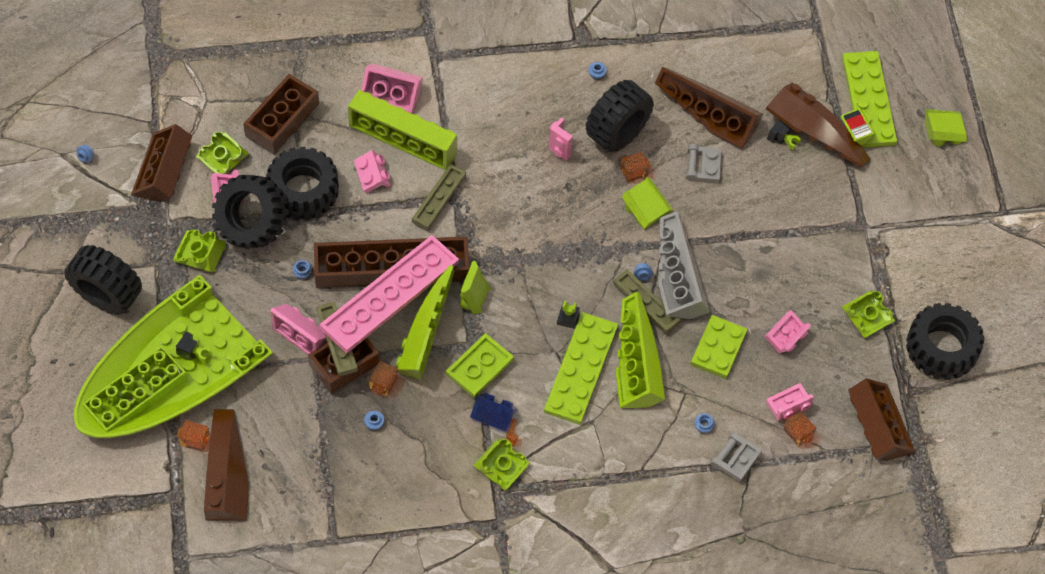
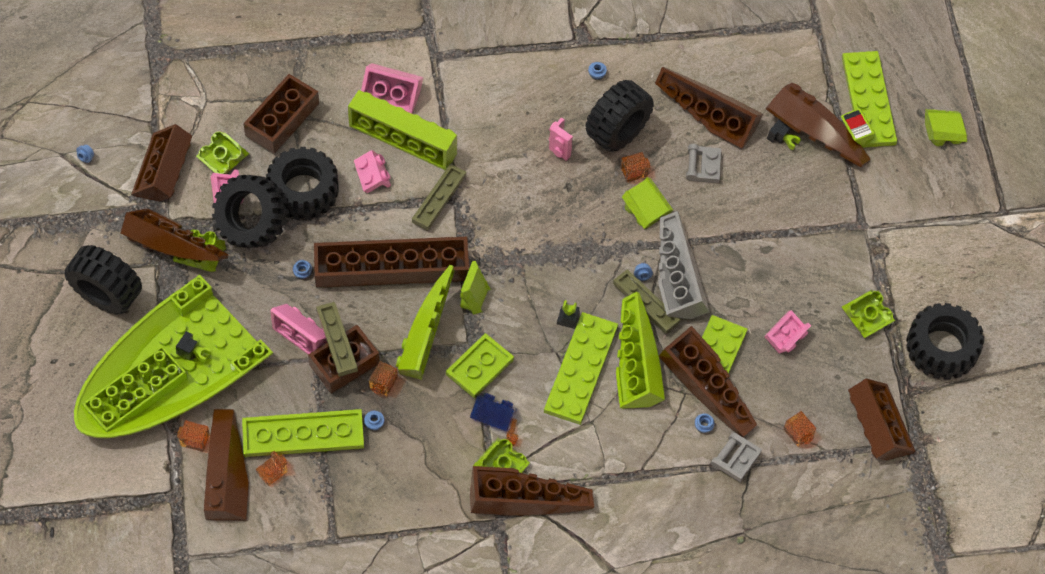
bright pink plate [319,235,459,354] -> none
bright pink bracket [766,383,814,421] -> none
none -> reddish brown wedge [120,208,229,261]
none -> lime plate [242,409,364,457]
none -> clear orange bracket [256,451,288,486]
none -> reddish brown wedge [470,466,594,515]
none -> reddish brown wedge [659,326,757,437]

